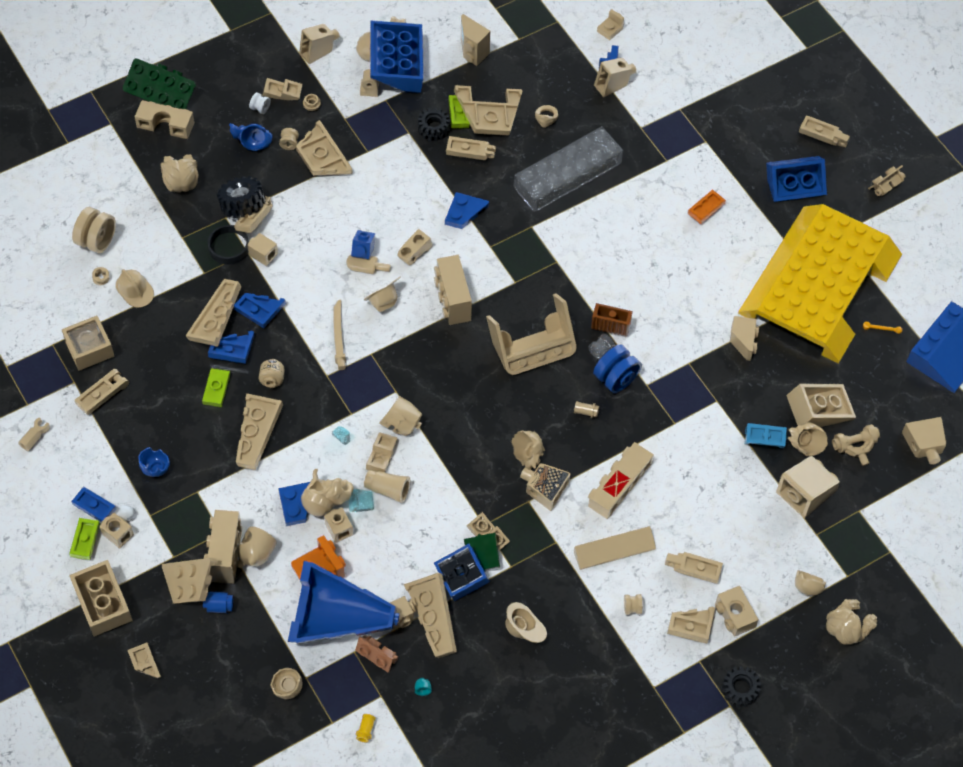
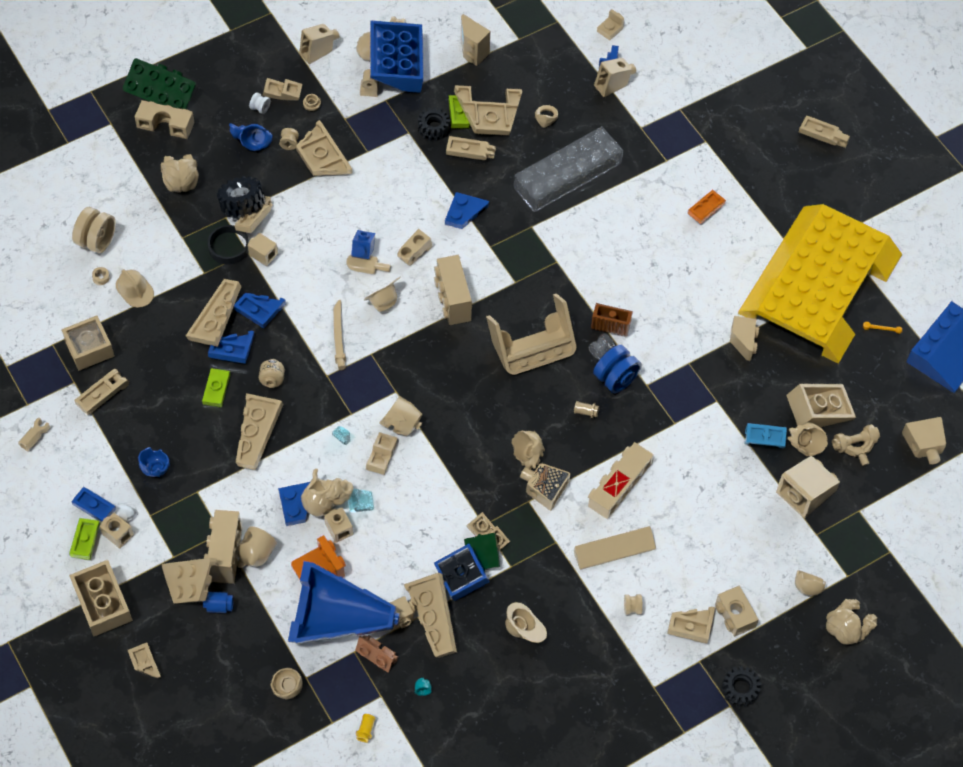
tan plant [364,470,410,503] -> none
tan hinge [665,552,723,584] -> none
blue slope [766,156,827,202] -> none
tan hinge [868,165,905,196] -> none

